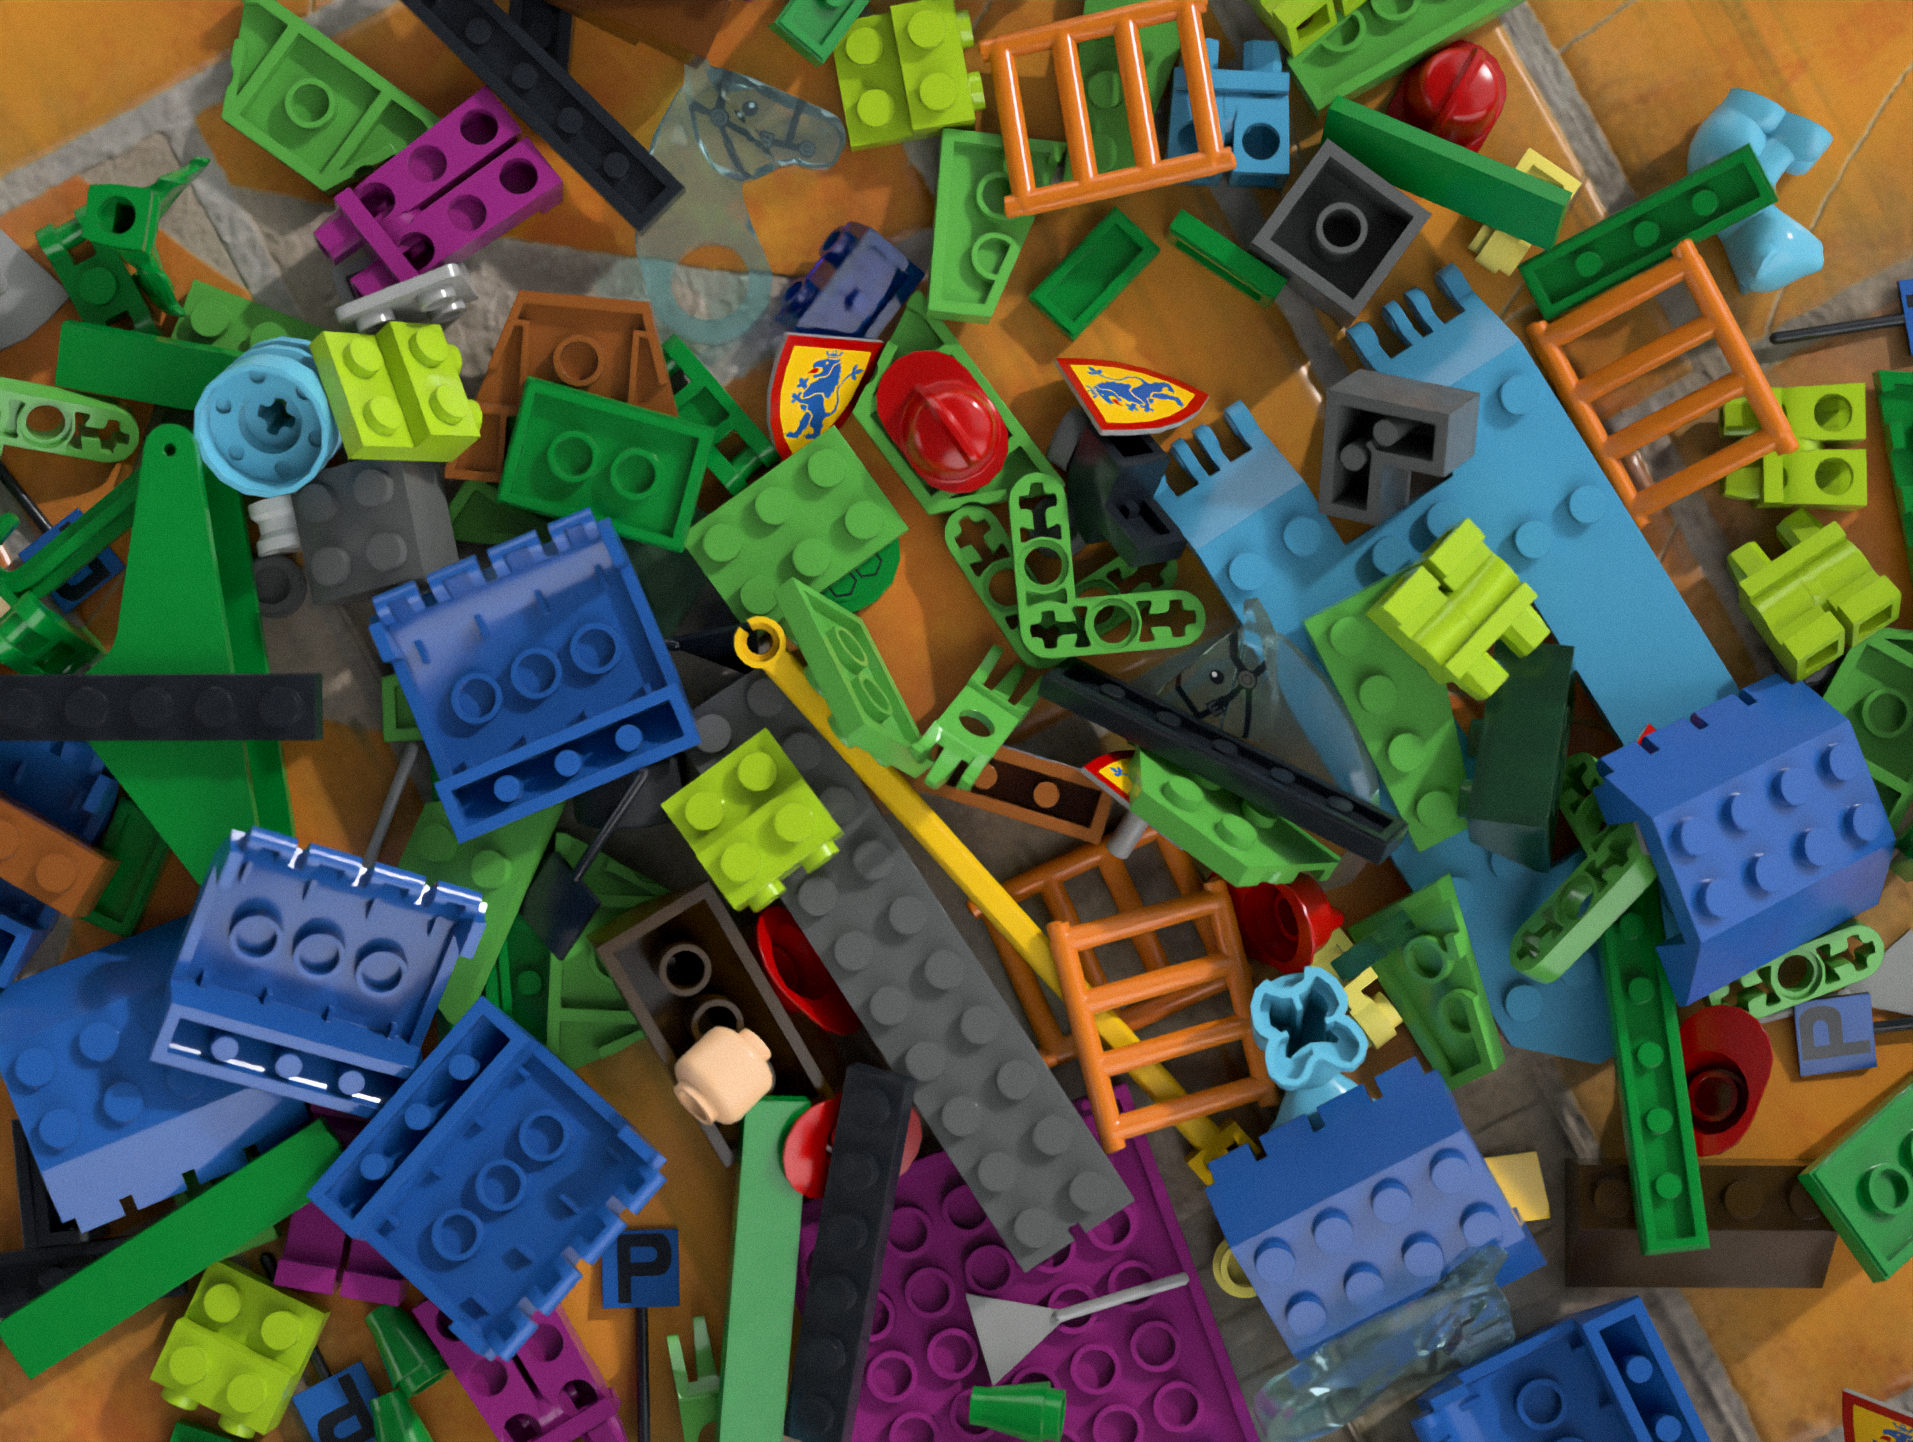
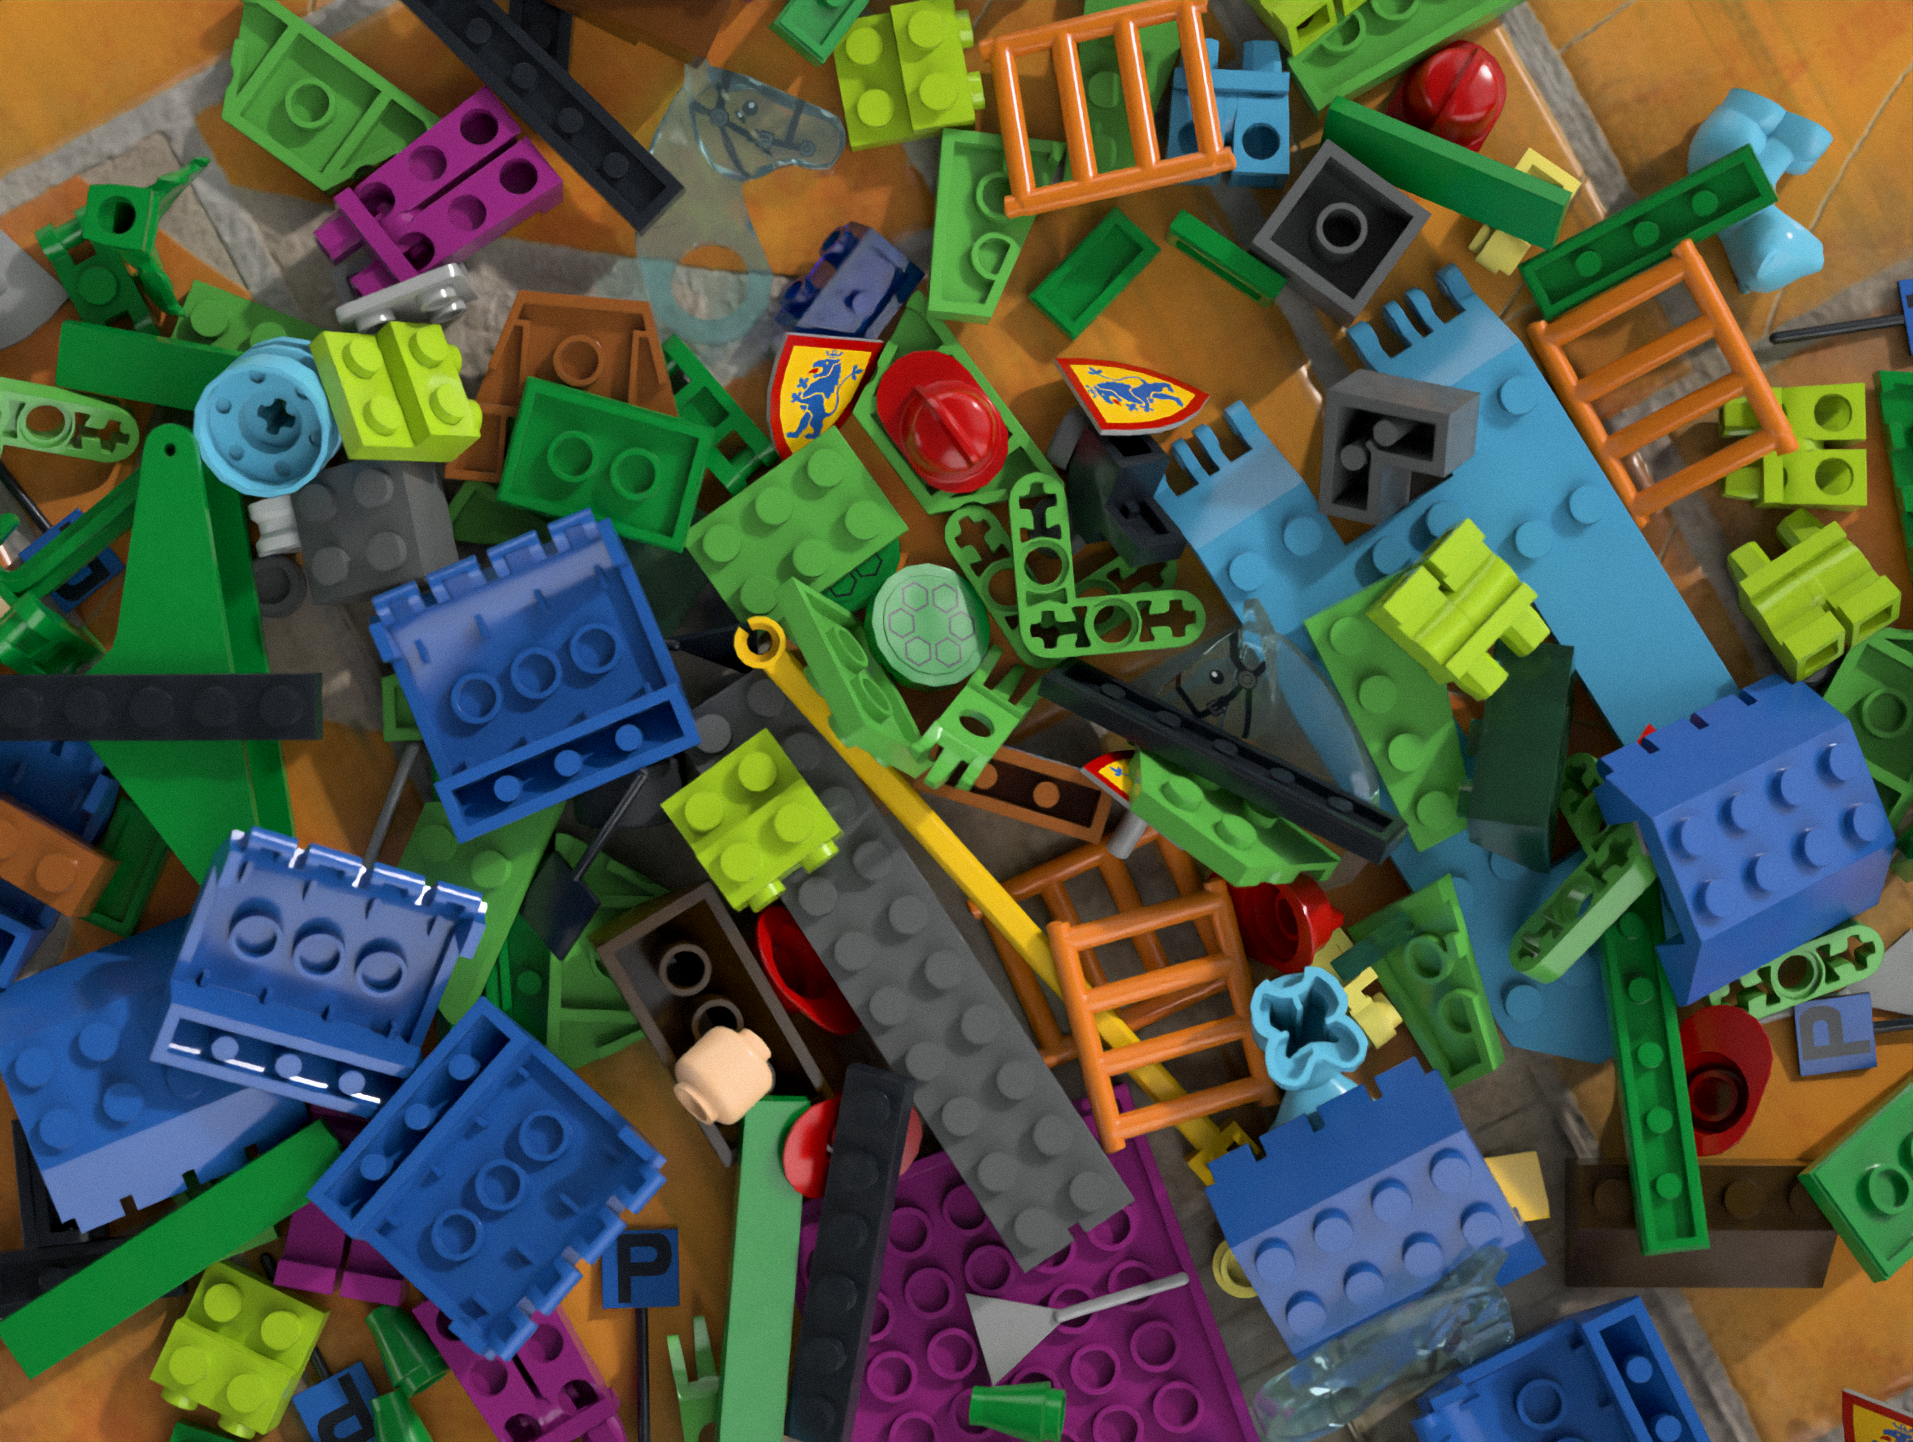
none -> tile [864,563,991,692]

